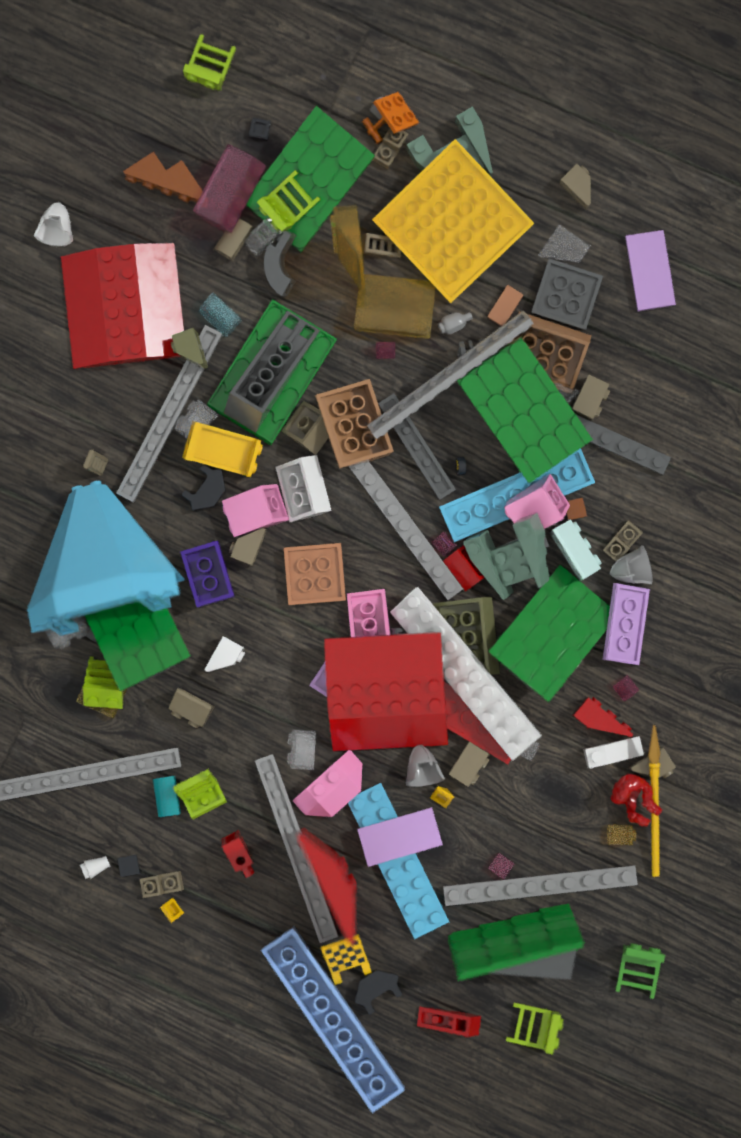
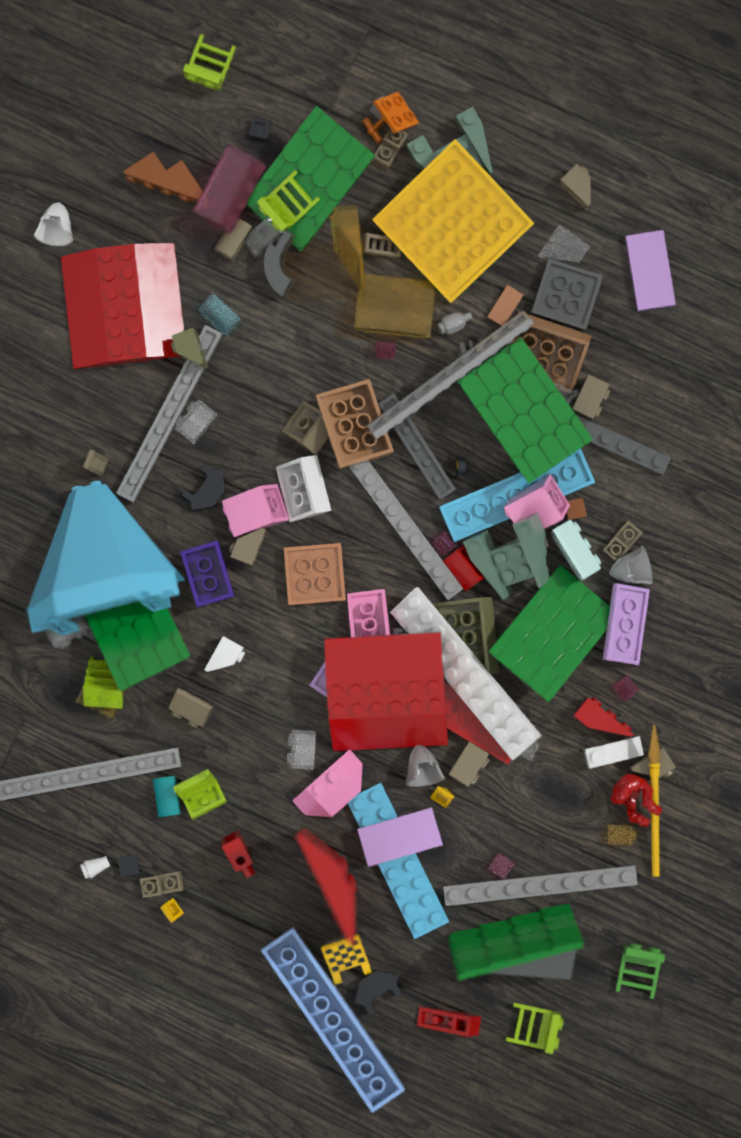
yellow panel [182,421,262,477] -> none
piece [207,299,337,446] -> none
light grey plate [255,754,338,943] -> none

